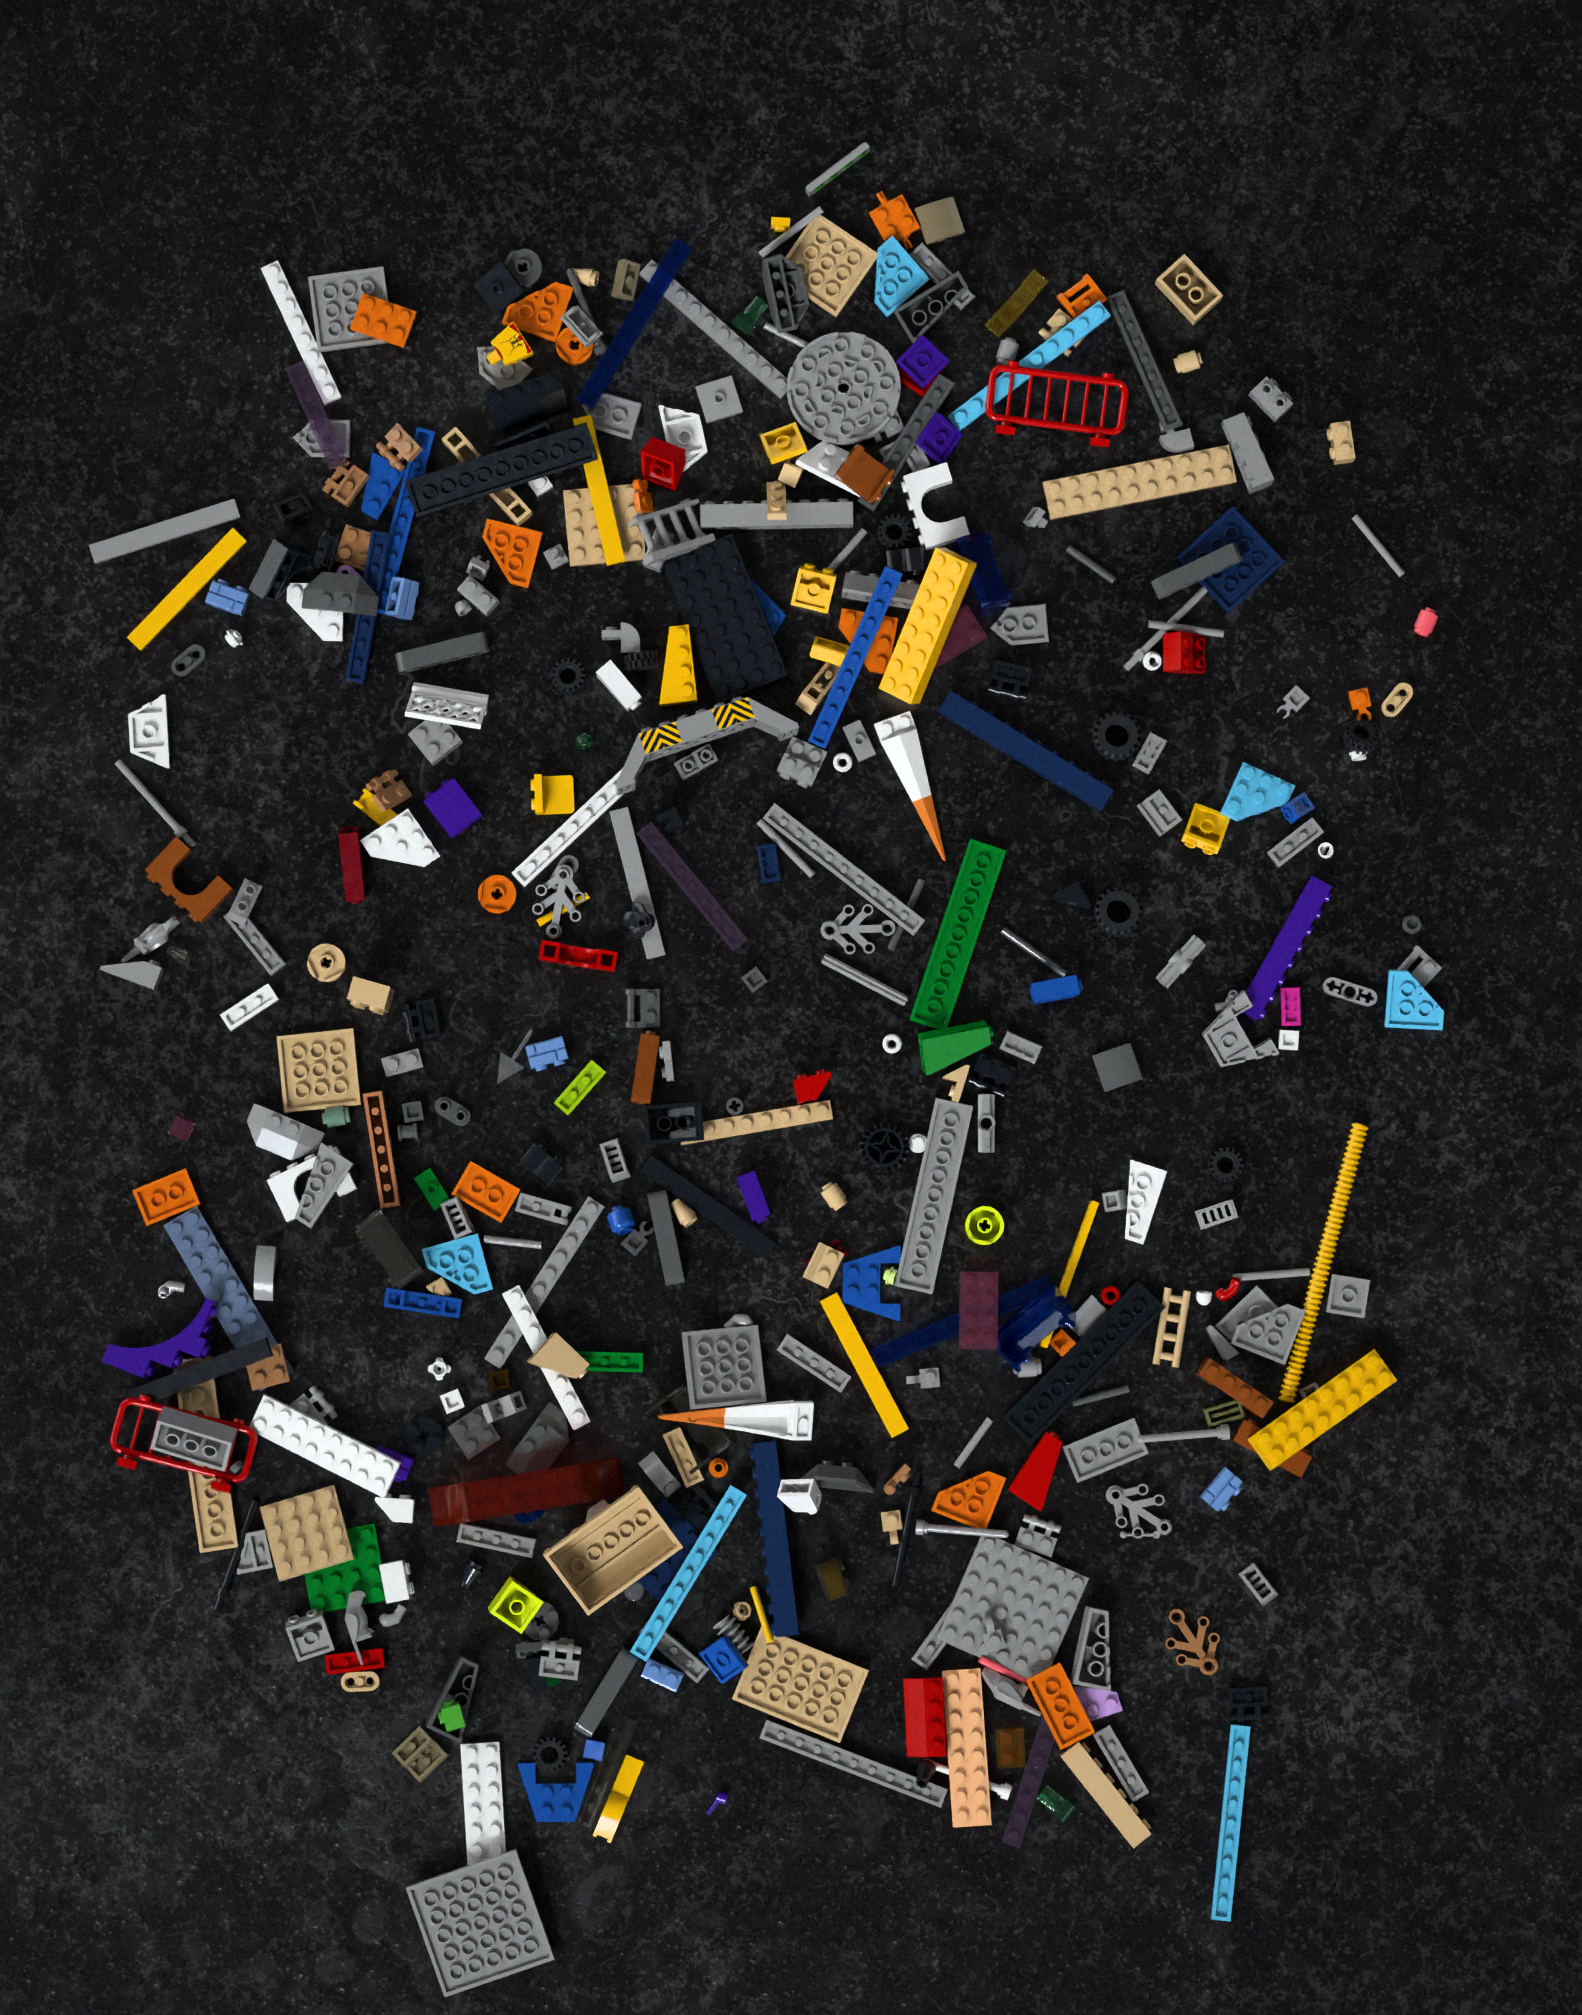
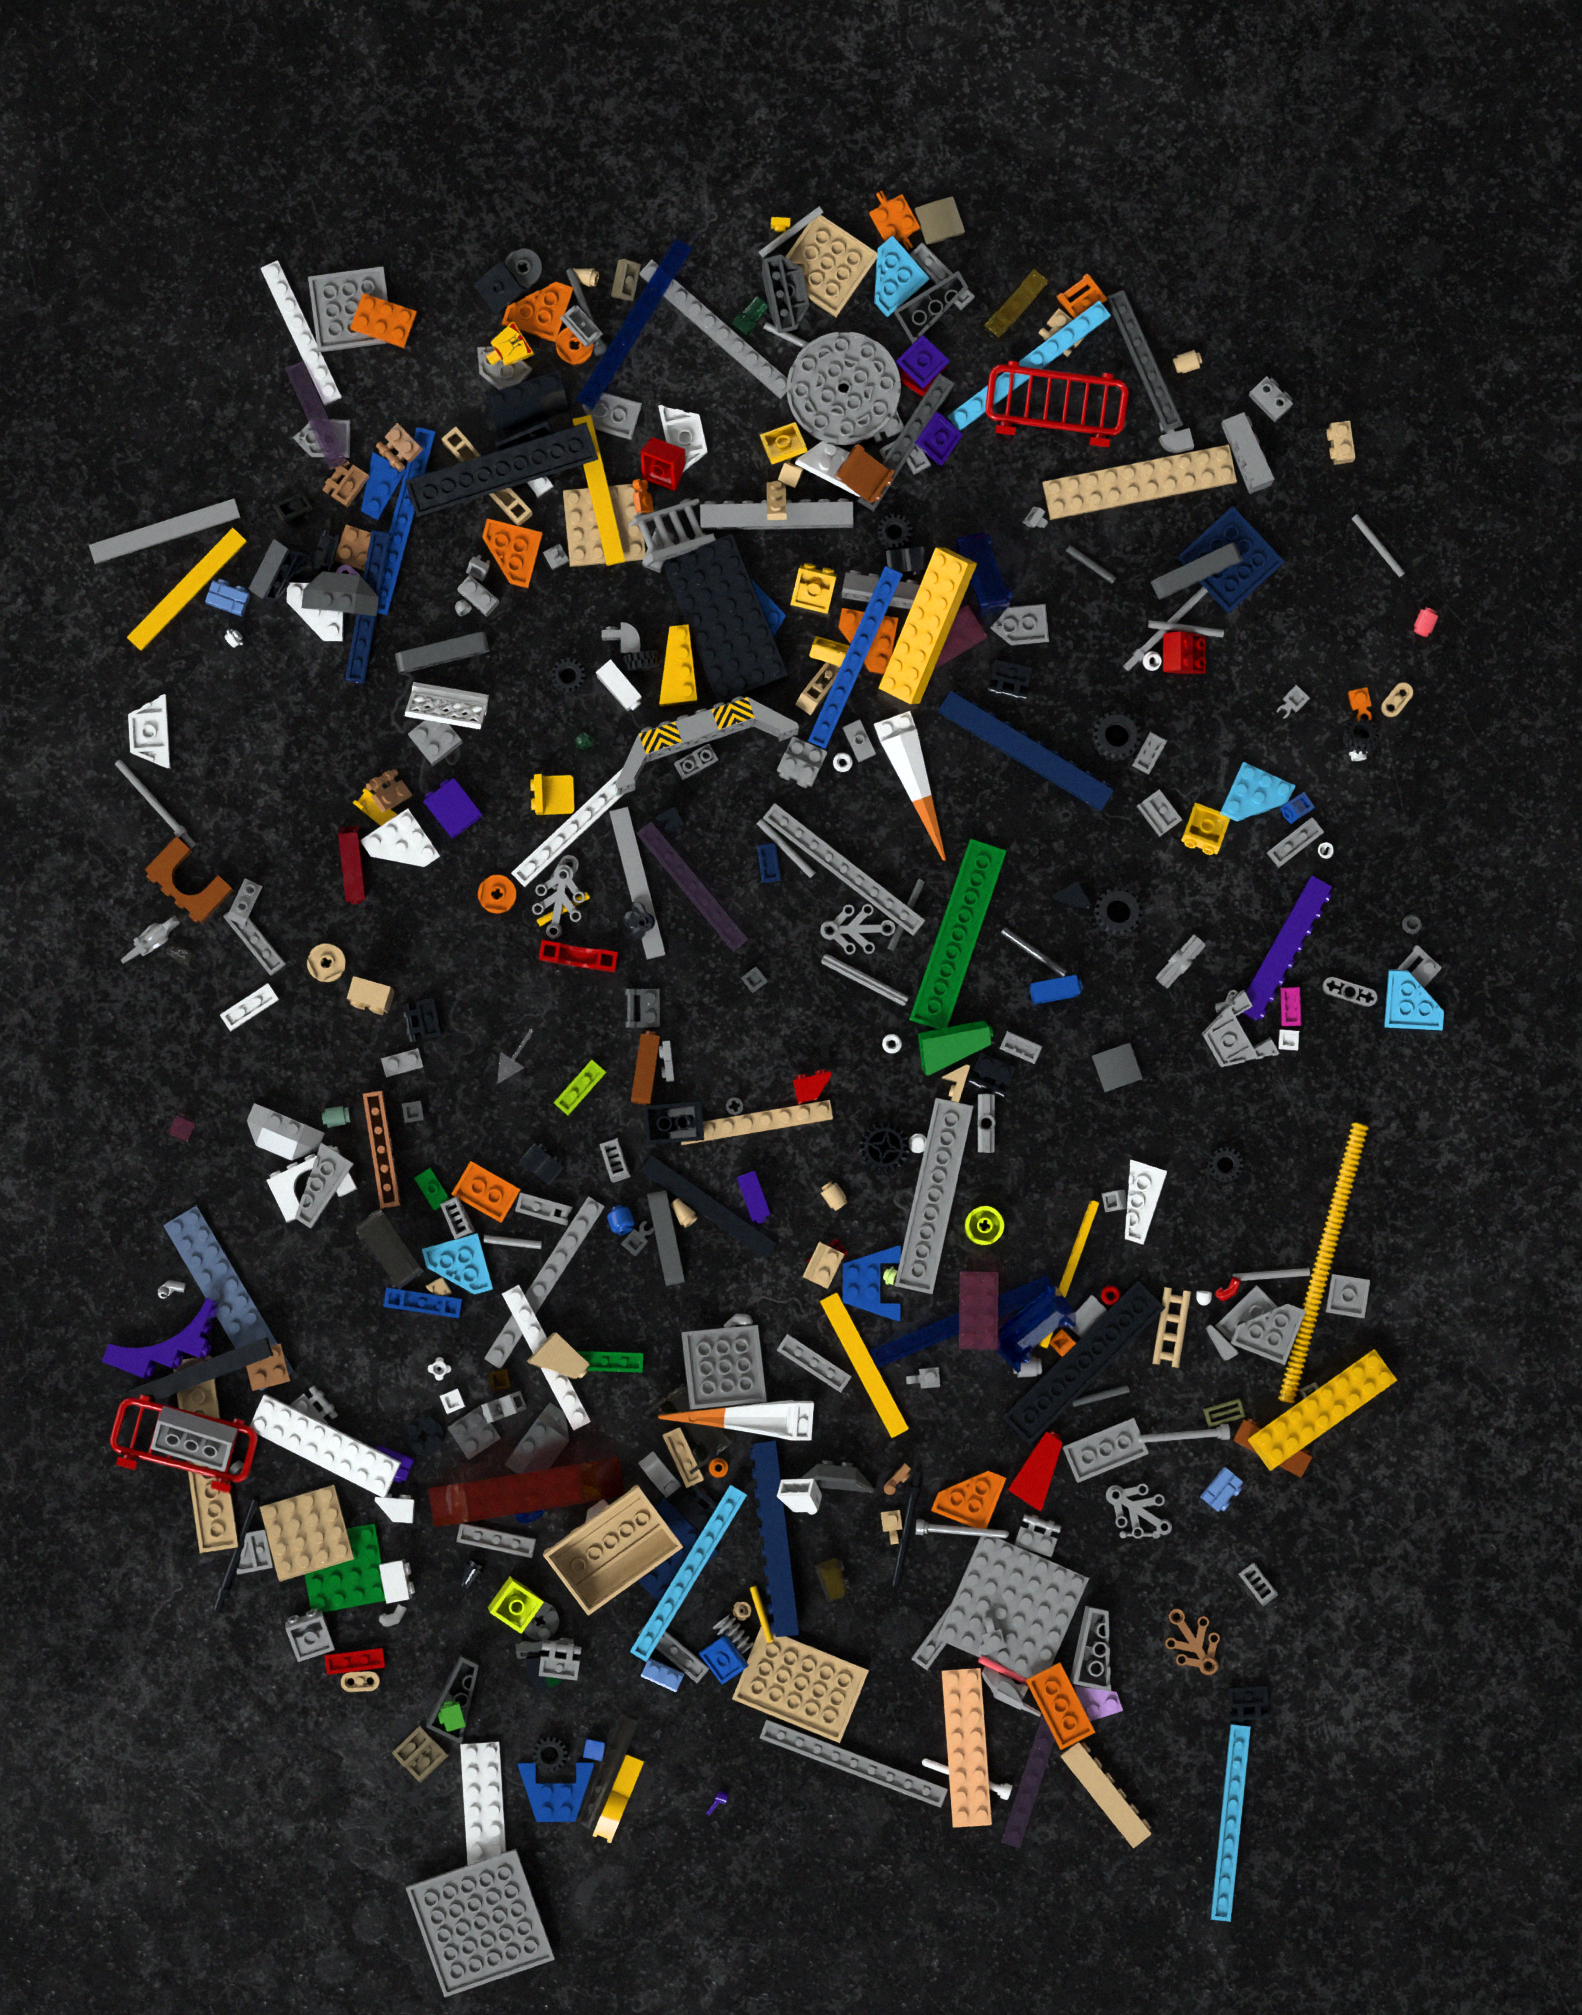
light grey slope [100,960,164,991] -> none
orange plate [132,1168,201,1226] -> none
dark grey plate [171,644,206,677] -> none
light grey brick [254,1246,277,1301] -> none
tan plate [277,1028,361,1113] -> none
light grey animal [344,1590,374,1665] -> none
medium blue brick [385,577,419,620] -> none
dark grey bush [397,1122,418,1141] -> none
dark grey plate [435,1097,471,1126] -> none
medium blue brick [525,1036,569,1072] -> none
dark grey beam [574,1646,639,1738] -> none
clear plate [624,1582,644,1601] -> none
light grey plate [695,375,743,424] -> none
light grey tile [806,142,870,197] -> none
light grey bar [827,528,867,571] -> none
white arch [900,462,970,551] -> none
red slope [903,1676,946,1757] -> none
black cone [916,1760,936,1788] -> none
light grey bar [954,1417,993,1469] -> none
clear orange plate [995,1728,1026,1769] -> none
light grey brick [996,337,1019,365] -> none
clear green piece [1037,1785,1077,1823] -> none
light grey plate [1093,1725,1149,1802] -> none
tan brick [1155,254,1223,325] -> none
light grey slope [1195,1199,1238,1230] -> none
dark orange arch [1195,1358,1274,1418] -> none

